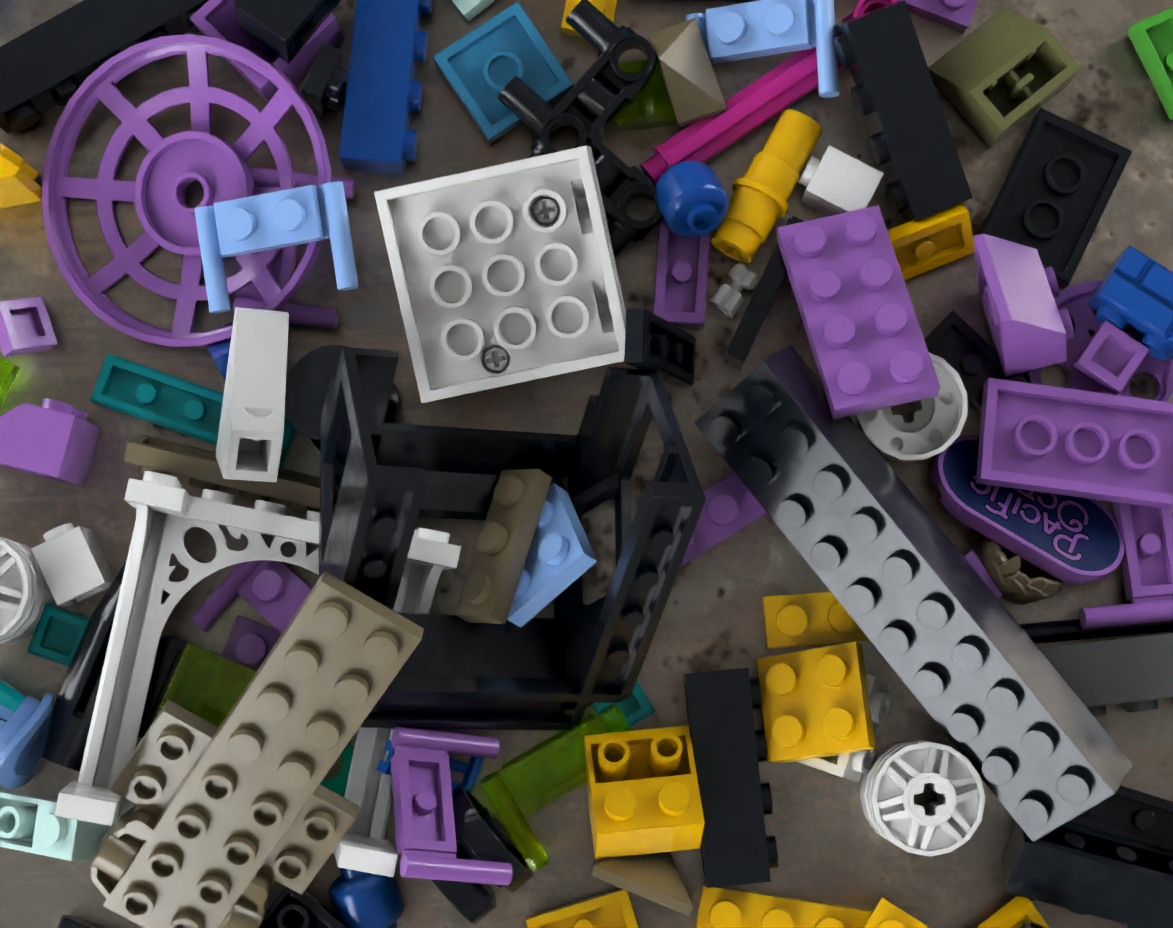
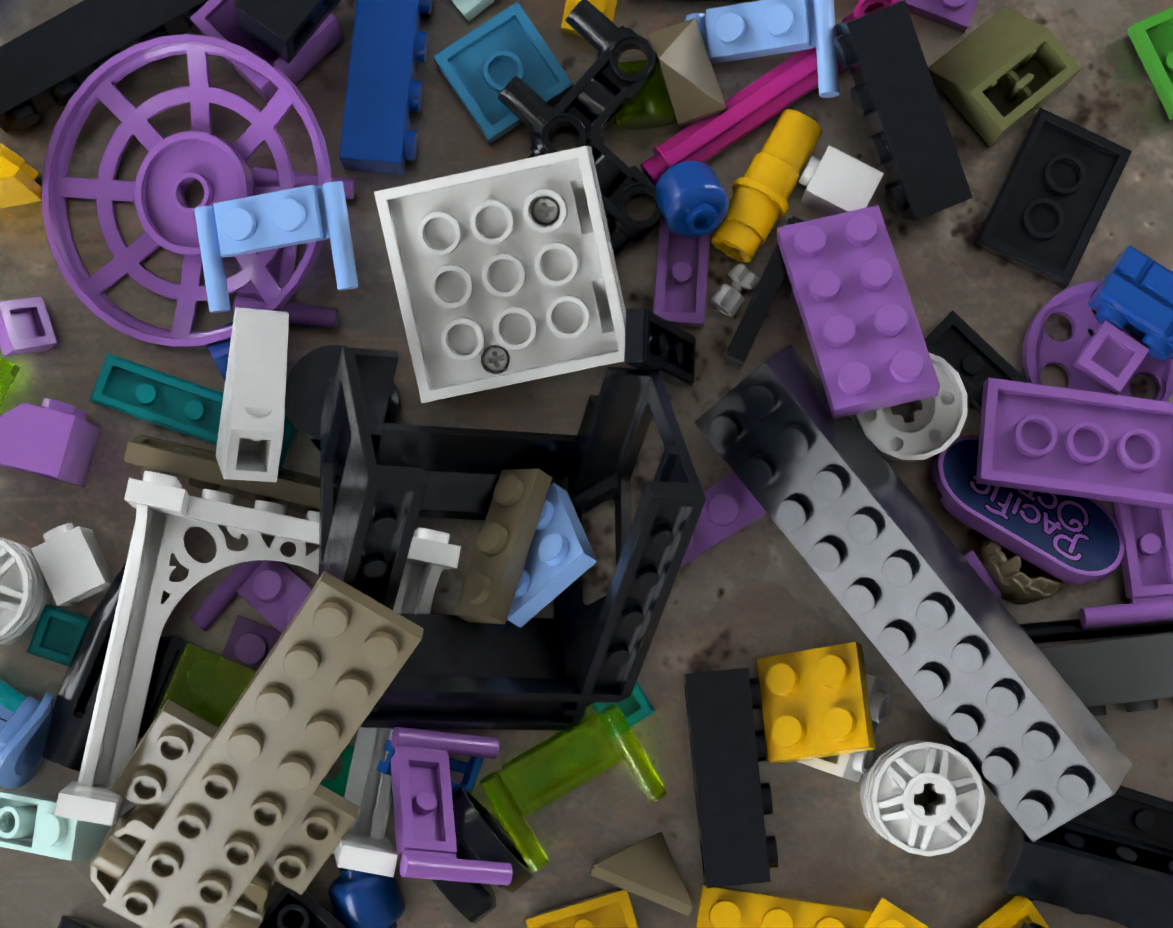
black plate [301,42,347,121] -> none
yellow slope [584,725,705,859] -> none
yellow plate [761,592,870,649] -> none
yellow plate [887,203,974,281] -> none
medium lavender slope [973,233,1074,377] -> none

